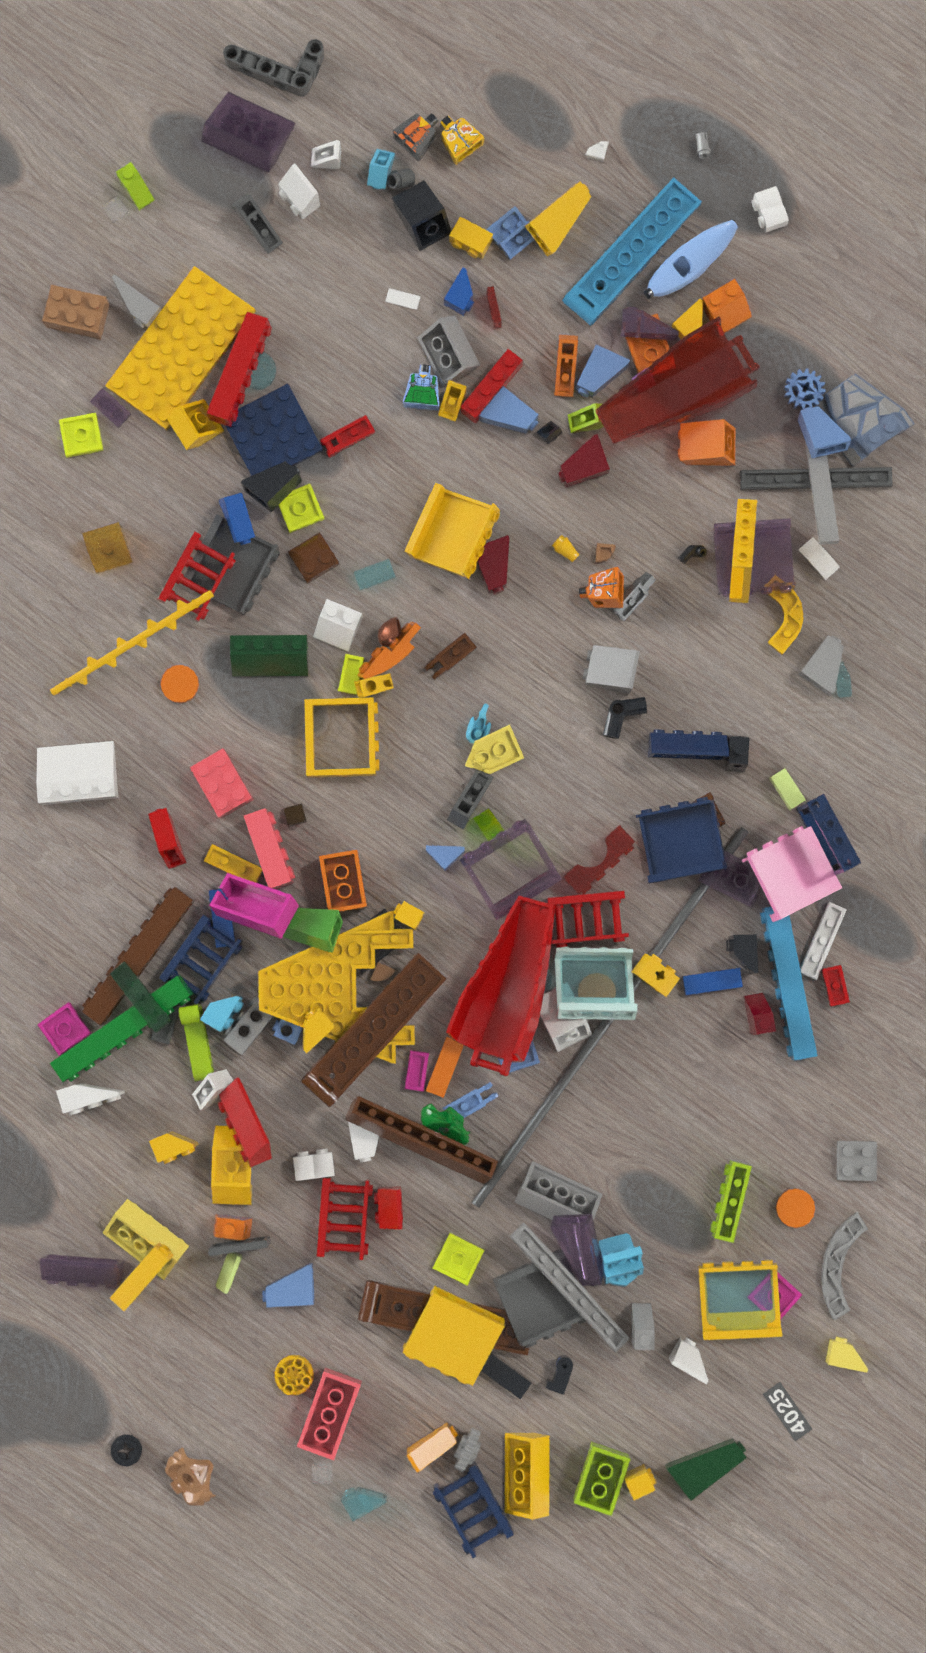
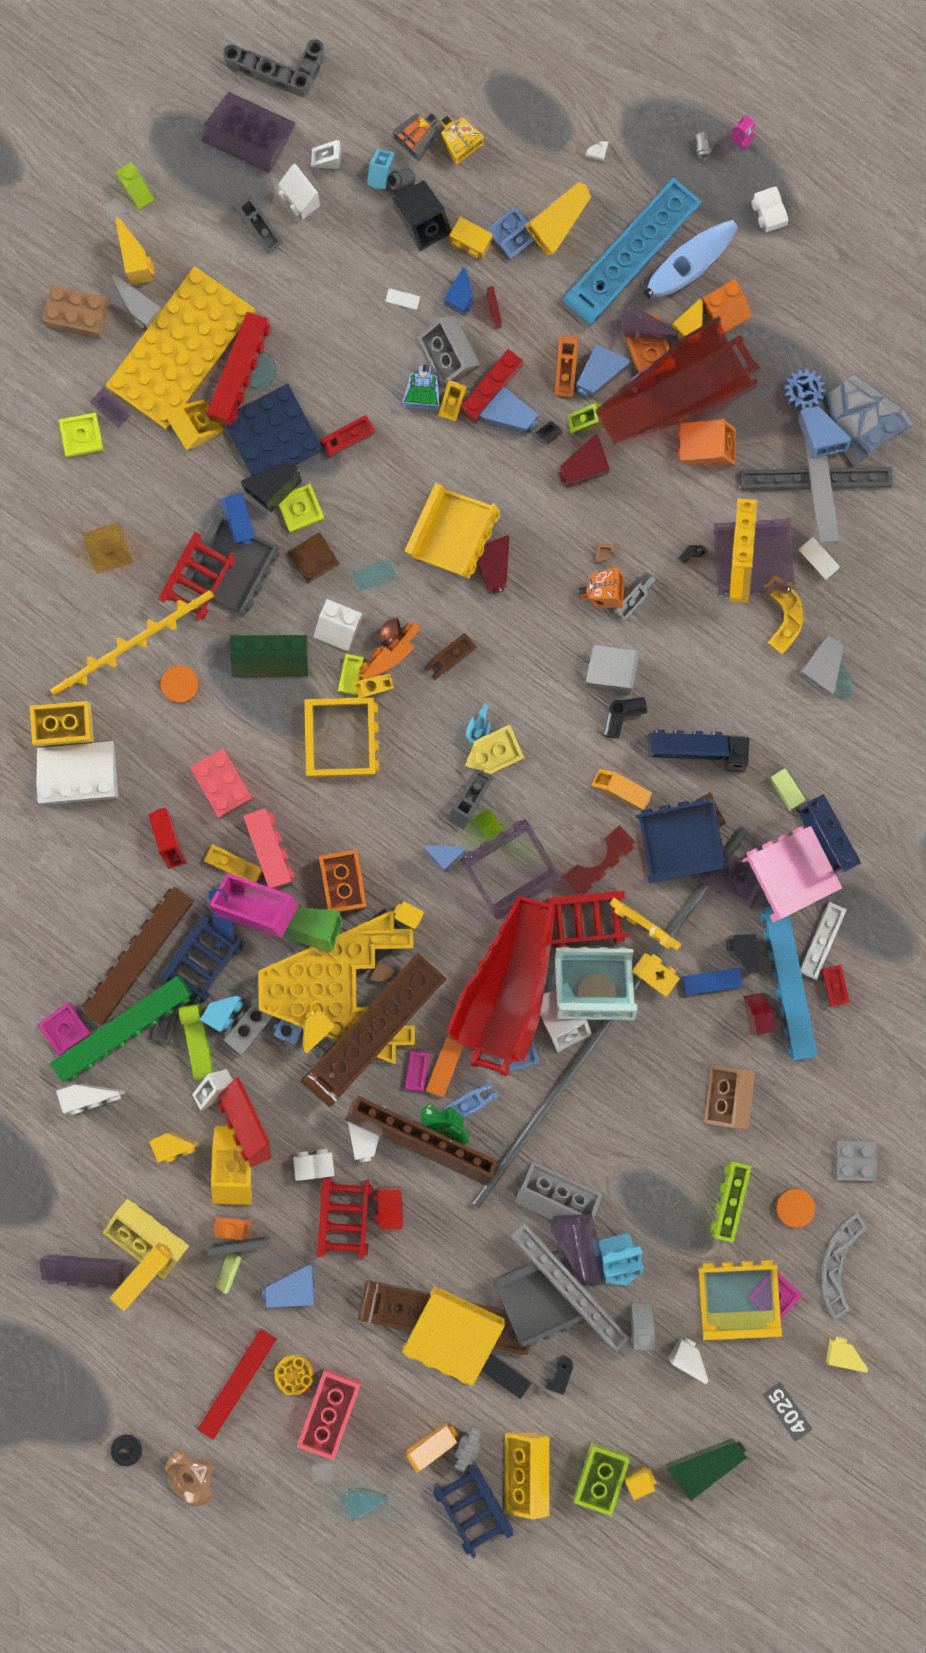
clear green tile [110,961,171,1033] -> none
dark brown slope [284,803,307,827] -> none
neon yellow tile [433,1233,485,1286] -> none
yellow cone [552,535,580,562] -> none
none -> yellow brick [30,701,94,747]
none -> yellow slope [115,218,155,285]
none -> red tile [197,1328,277,1440]
none -> light orange slope [591,769,652,810]
none -> yellow plate [610,898,681,950]
none -> medium nougat slope [704,1065,755,1129]
none -> dark pink leg [730,115,756,150]

